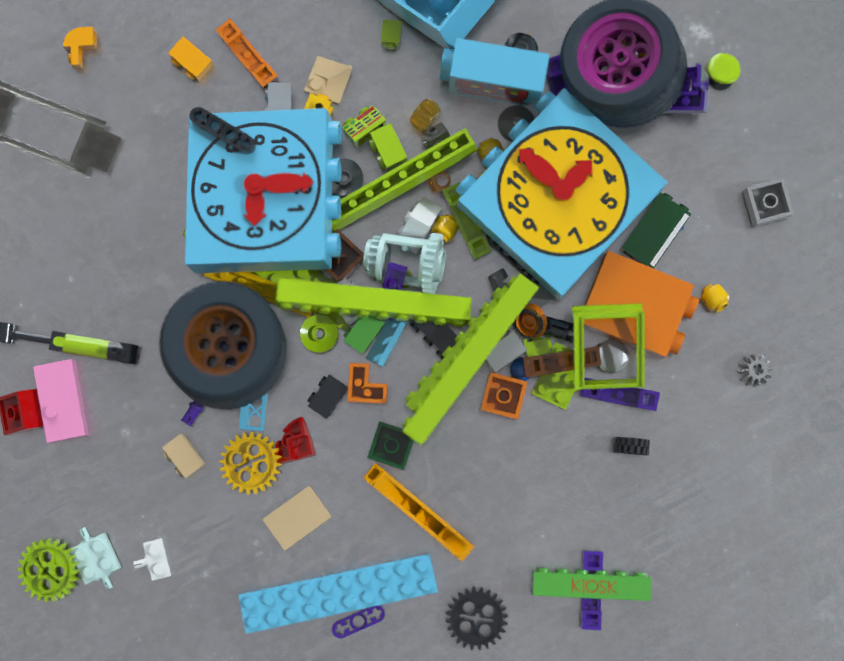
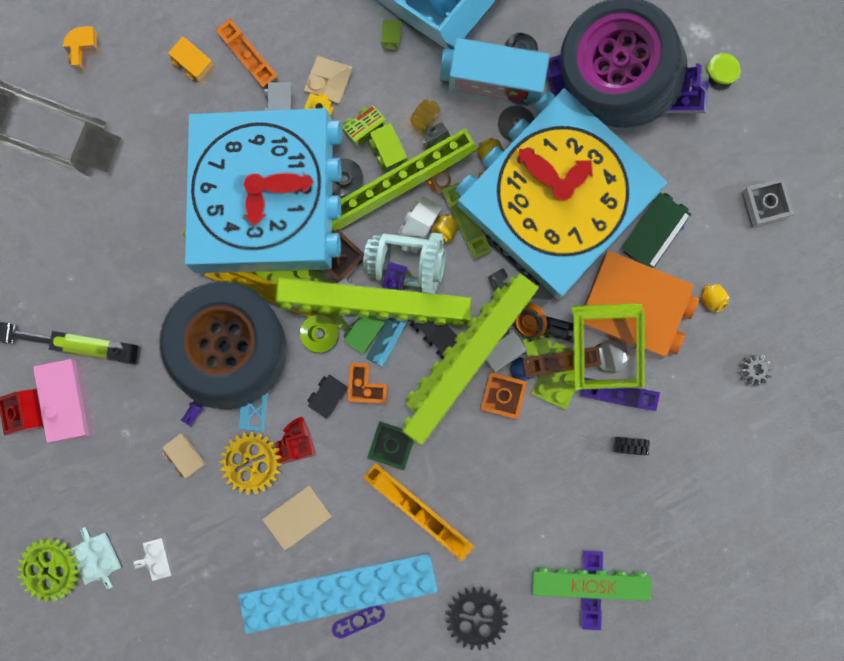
black beam [190,107,256,154] -> none

